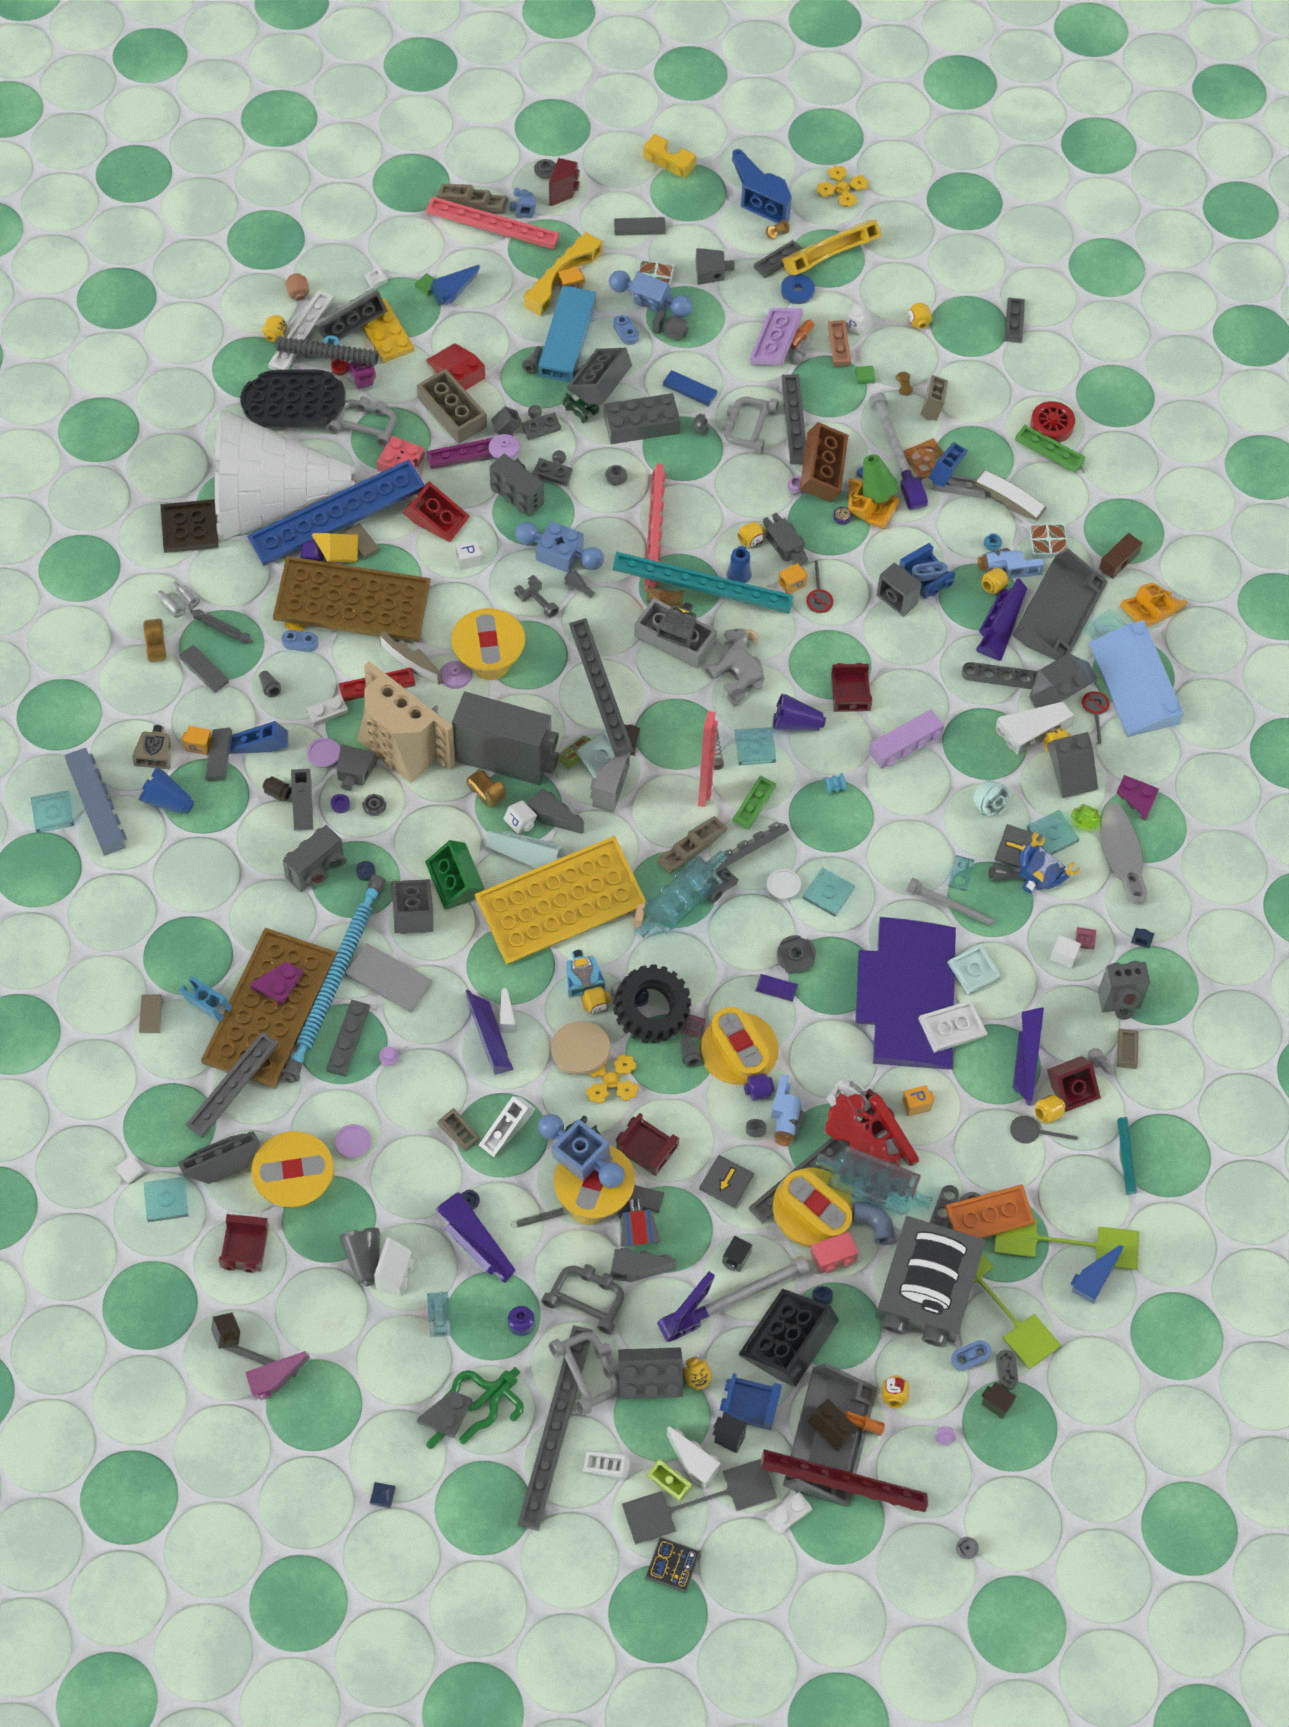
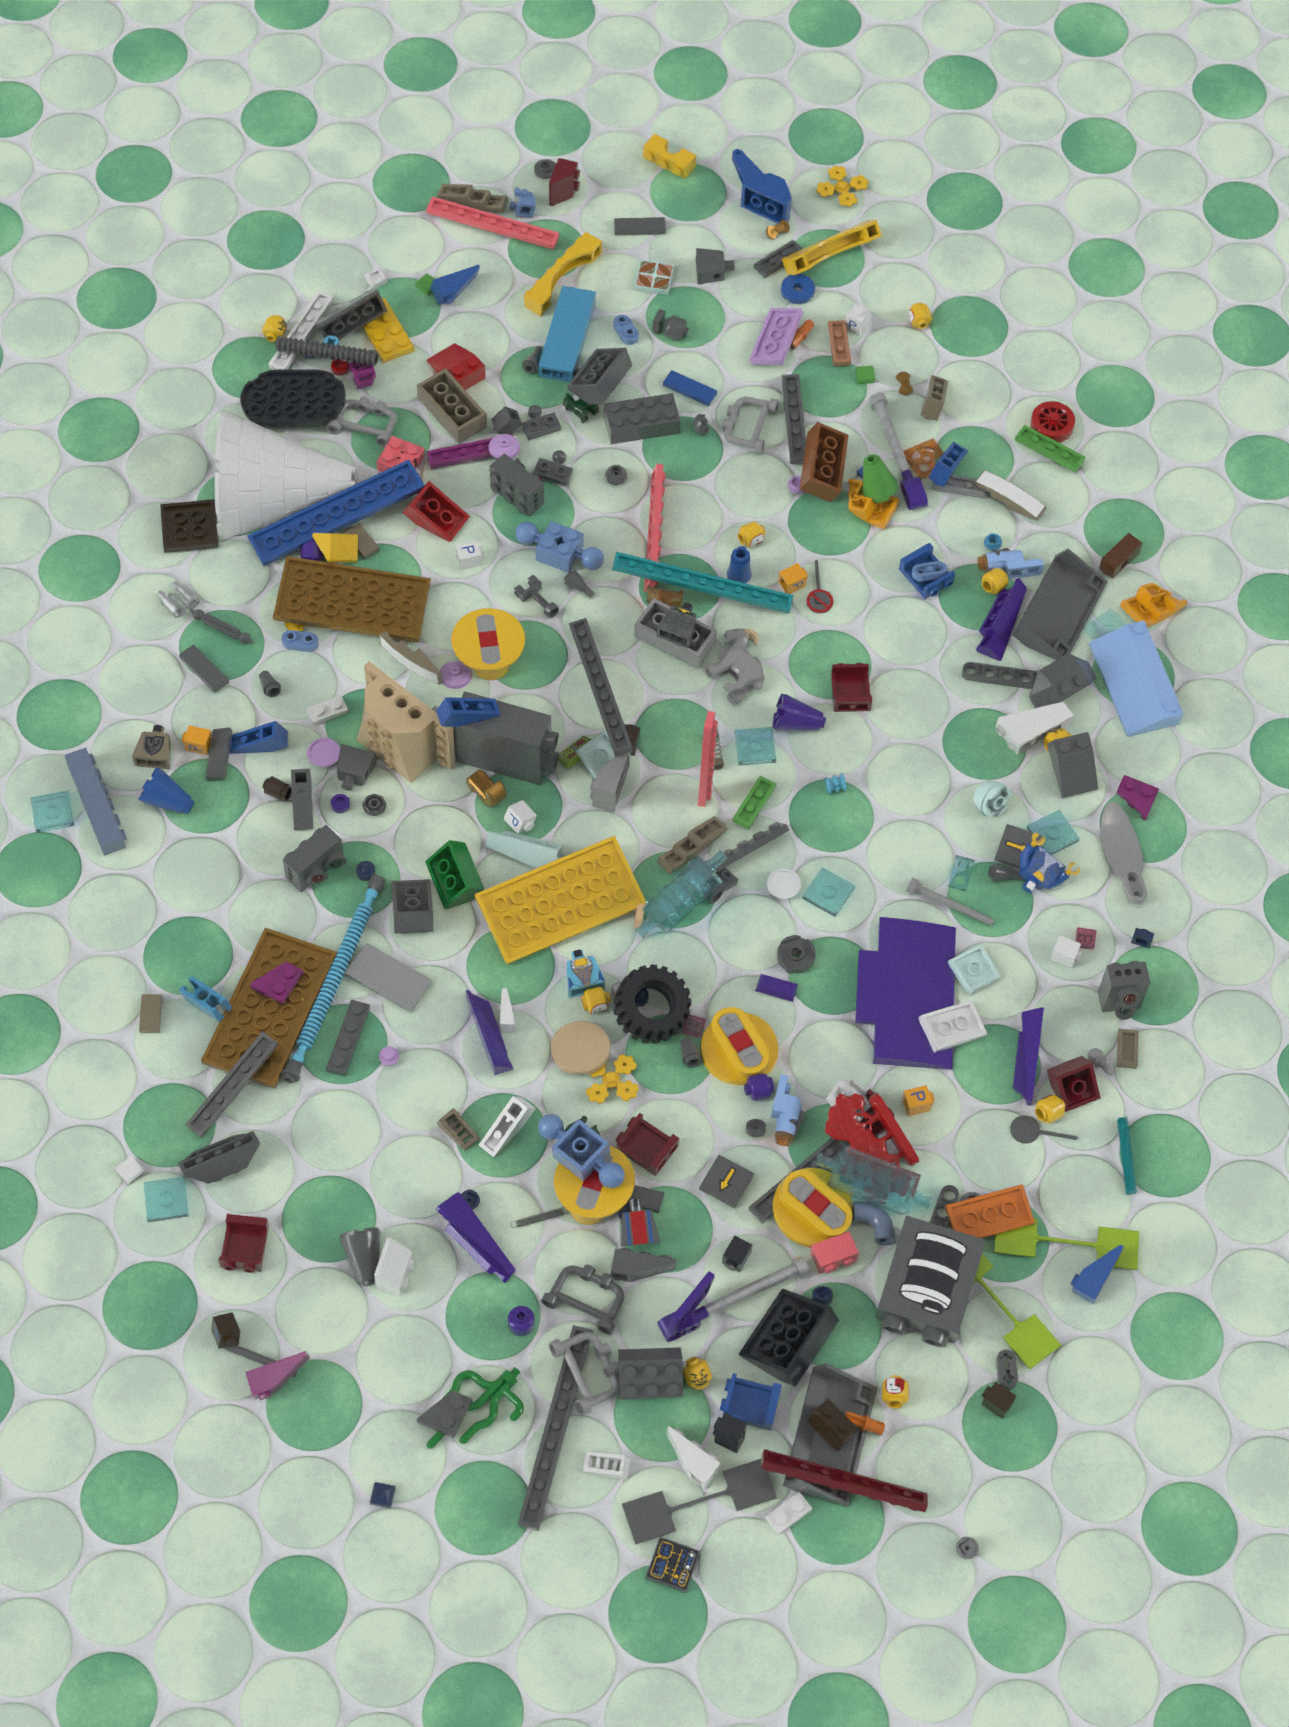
pearl gold animal [143,618,167,662] -> none
yellow piece [252,1131,334,1208] -> none
nougat head [285,273,310,301] -> none
lavender piece [335,1124,371,1158] -> none
red tile [339,667,416,702] -> none
clear light blue torso [427,1292,451,1337] -> none
dark grey slope [527,788,584,834] -> none
light orange brick [558,266,585,289] -> none
medium blue brick [609,270,693,318] -> none
lime slope [646,1459,694,1502] -> none
dark grey hinge [763,512,808,566] -> none
light grey bar [789,336,813,365] -> none
tile [833,507,852,525] -> none
lavender brick [869,709,944,769] -> none
dark grey brick [876,562,921,617] -> none
lavender plate [935,1426,956,1445] -> none
medium blue plate [951,1340,991,1371] -> none
dark grey tile [1004,297,1025,343] -> none
tile [1028,524,1068,558] -> none
clear neon green head [1071,804,1101,832] -> none
piece [1082,691,1110,744] -> none
none -> blue slope [436,697,500,727]

